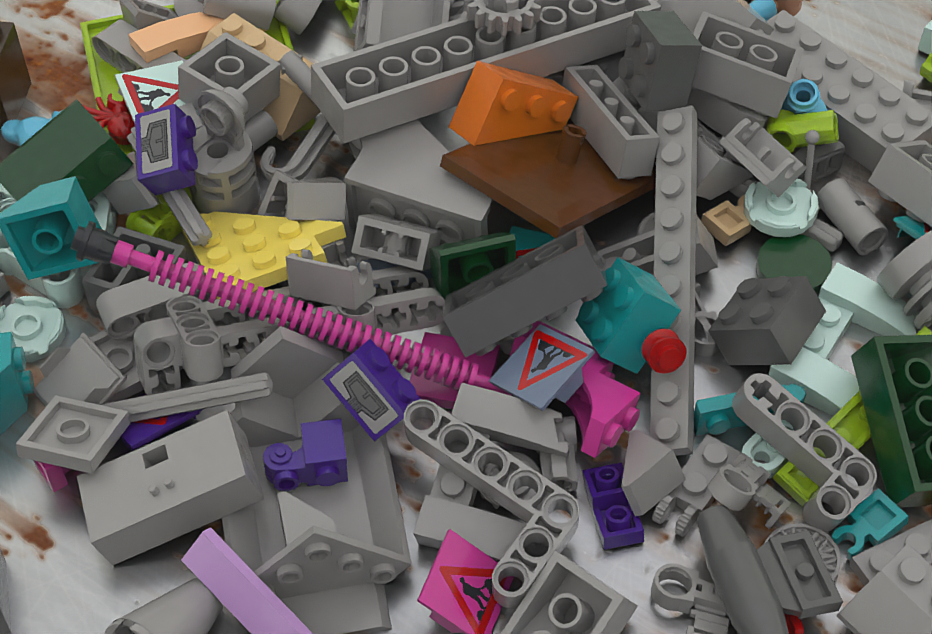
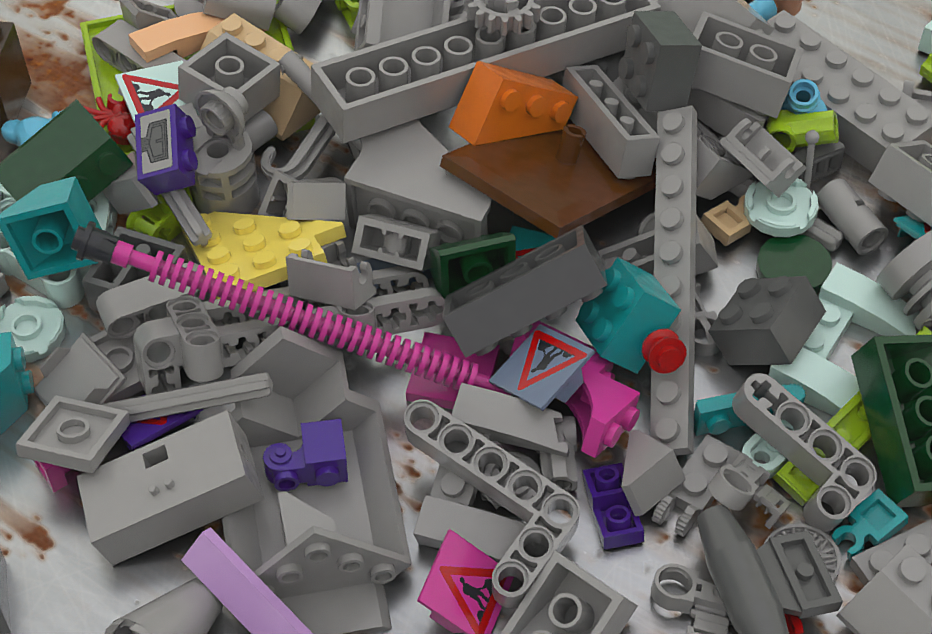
brick [322,339,421,442] -> none

